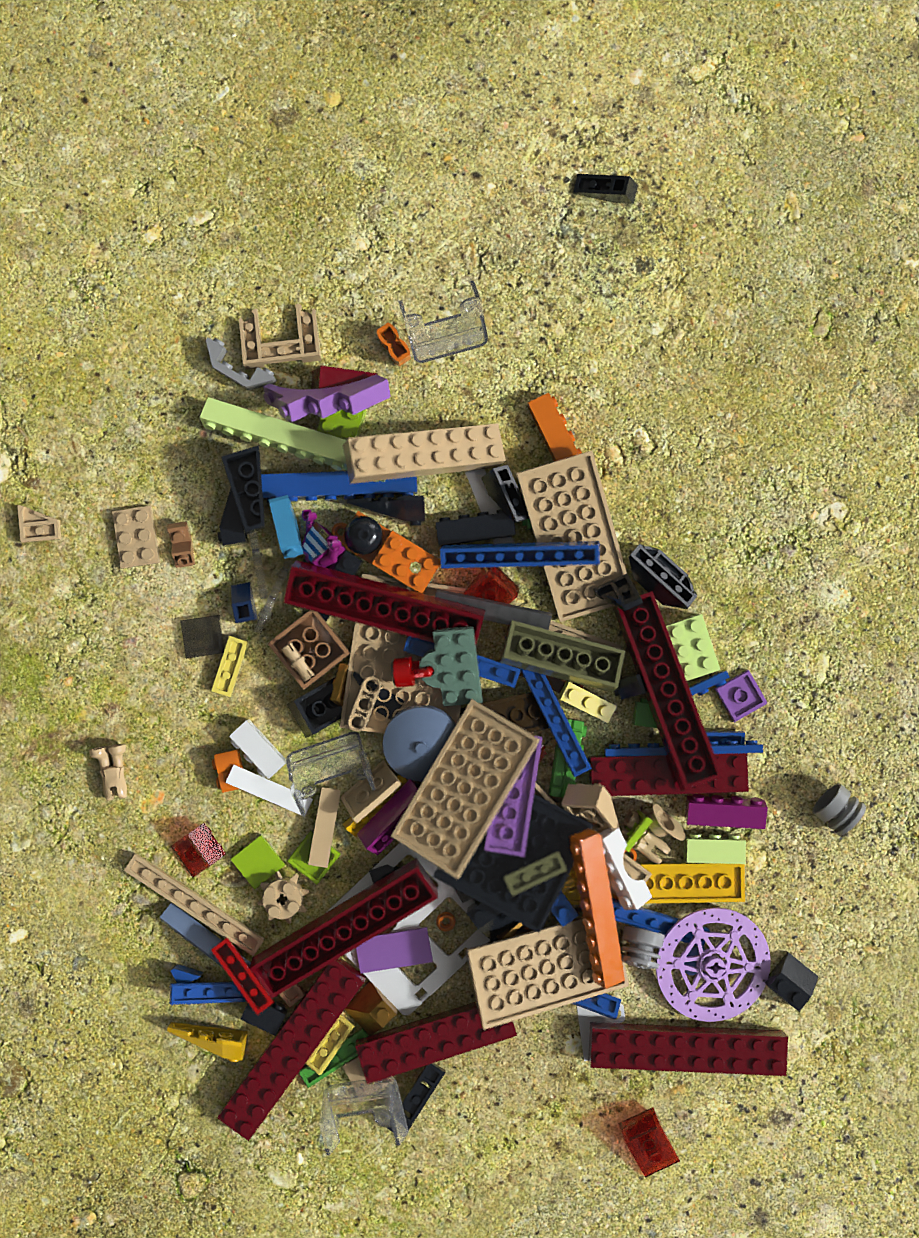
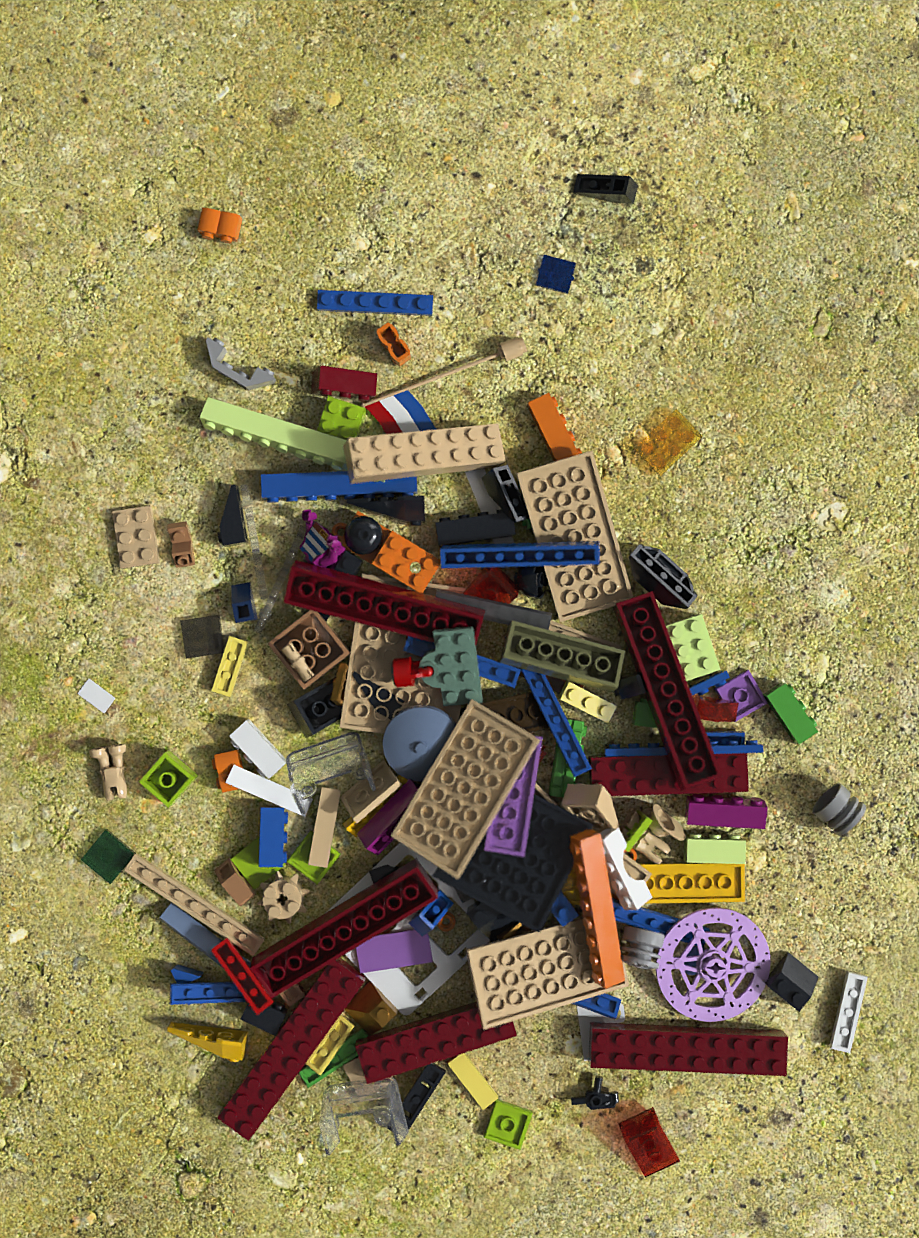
tan wing [17,505,61,543] -> none
clear red slope [171,823,226,878] -> none
black wedge [221,445,265,534] -> none
tan wedge [239,304,322,370] -> none
medium lavender arch [263,375,391,422] -> none
dark azure slope [269,495,304,559] -> none
tan beam [348,677,381,731] -> none
clear windscreen [398,280,488,363] -> none
olive plate [504,852,567,896] -> none
black wing [593,574,643,611] -> none
none -> white sticker [78,679,115,713]
none -> clear green tile [81,829,136,884]
none -> lime brick [139,751,198,808]
none -> orange brick [197,208,242,244]
none -> medium nougat slope [214,858,256,906]
none -> blue brick [258,807,288,867]
none -> blue plate [317,290,433,316]
none -> flag [360,337,527,434]
none -> blue slope [409,890,454,937]
none -> light yellow tile [447,1053,498,1110]
none -> lime tile [483,1099,533,1150]
none -> black cylinder [514,566,547,599]
none -> clear blue piece [536,254,576,294]
none -> black piece [571,1076,619,1110]
none -> clear yellow plate [634,408,703,477]
none -> clear red slope [697,696,739,722]
none -> bright green brick [763,682,818,745]
none -> white plate [829,971,868,1053]

